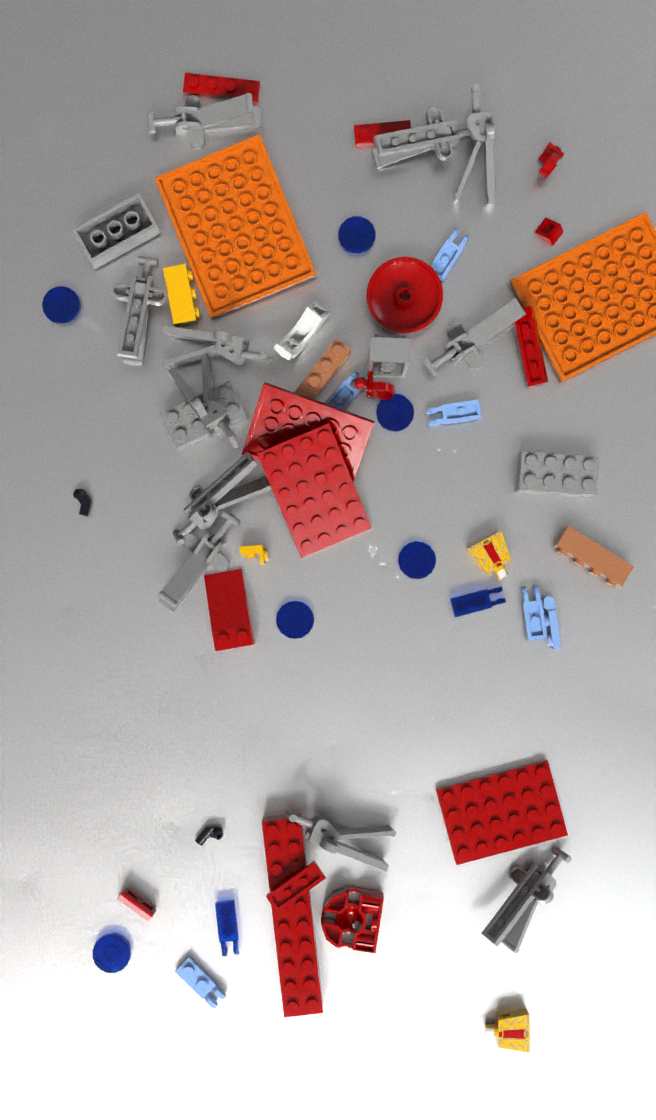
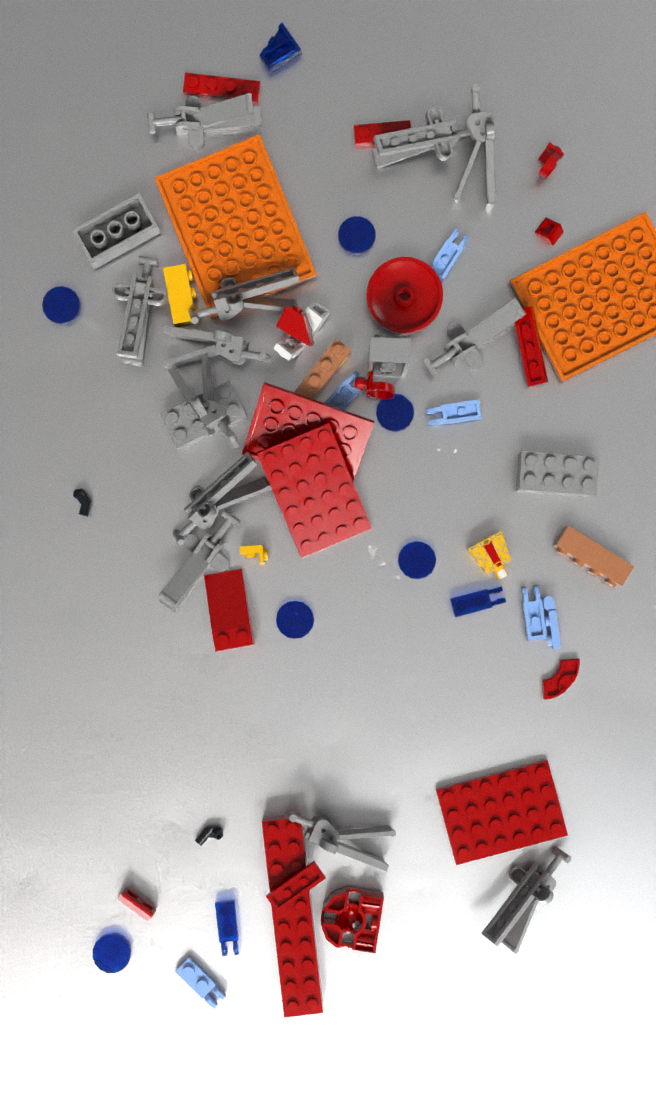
yellow torso [485,1008,530,1053] -> none
none -> light grey piece [188,267,300,324]
none -> clear blue wing [259,23,302,73]
none -> red slope [276,305,314,346]
none -> red tile [542,658,580,700]

